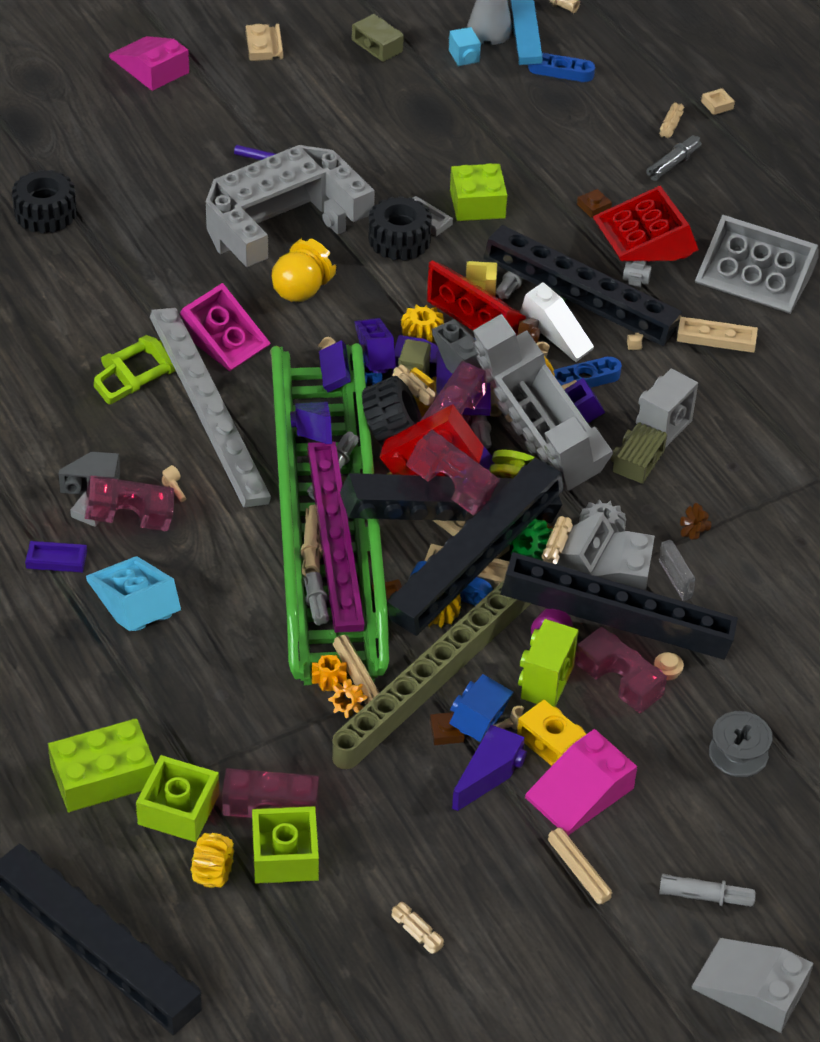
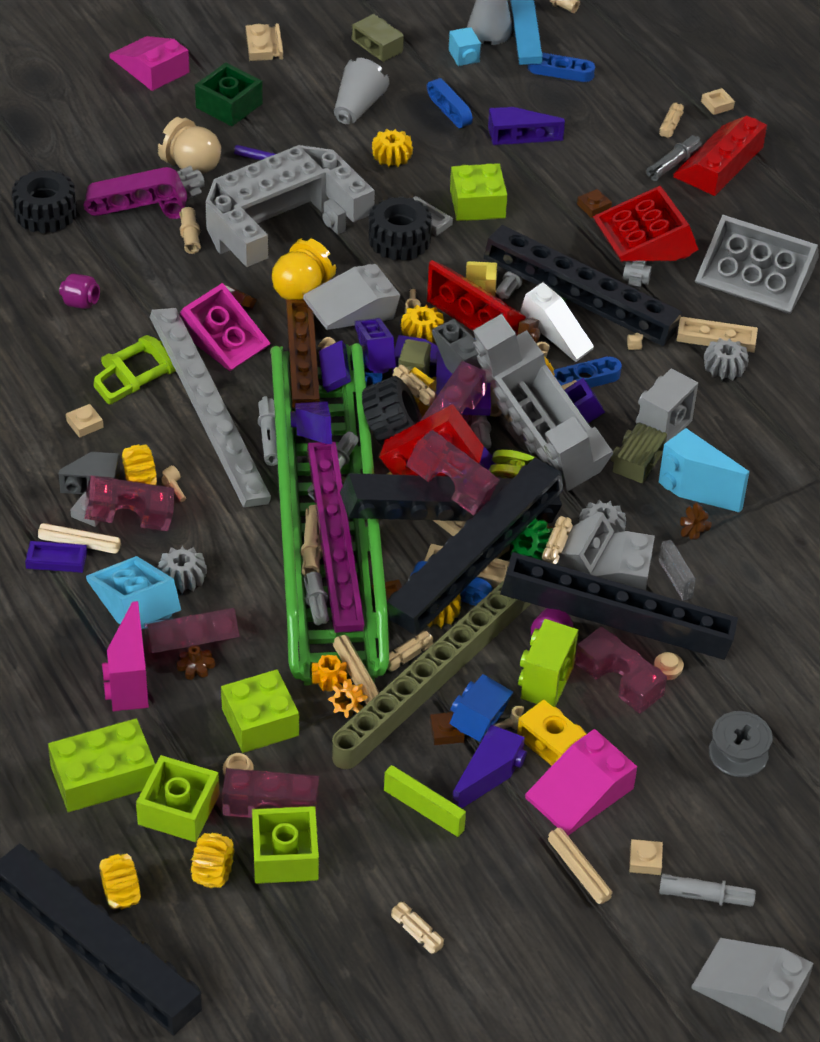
none -> tan axle [38,523,121,554]
none -> magenta head [59,274,100,309]
none -> tan plate [66,404,103,438]
none -> magenta beam [84,167,187,219]
none -> yellow gear [99,854,141,909]
none -> dark pink slope [102,601,149,711]
none -> yellow gear [122,444,157,492]
none -> clear pink arch [144,607,239,653]
none -> tan tile [158,117,221,174]
none -> light grey gear [158,545,207,594]
none -> light grey gear [177,166,205,198]
none -> reddish brown plant [177,645,216,680]
none -> tan pin [179,207,201,254]
none -> dark green brick [195,62,263,126]
none -> lime brick [221,669,299,753]
none -> tan plate [223,753,254,783]
none -> reddish brown plate [225,285,257,309]
none -> light grey axle [258,396,278,466]
none -> reddish brown plate [286,299,320,408]
none -> light grey slope [303,264,400,330]
none -> light grey cone [334,58,389,124]
none -> yellow gear [372,129,413,167]
none -> lime tile [384,765,466,837]
none -> tan axle [387,631,433,671]
none -> tan hand [405,289,421,313]
none -> blue beam [427,78,473,128]
none -> dark purple slope [488,107,565,145]
none -> tan plate [629,839,663,875]
none -> medium azure slope [658,428,750,512]
none -> red slope [673,115,767,196]
none -> light grey gear [703,338,749,381]

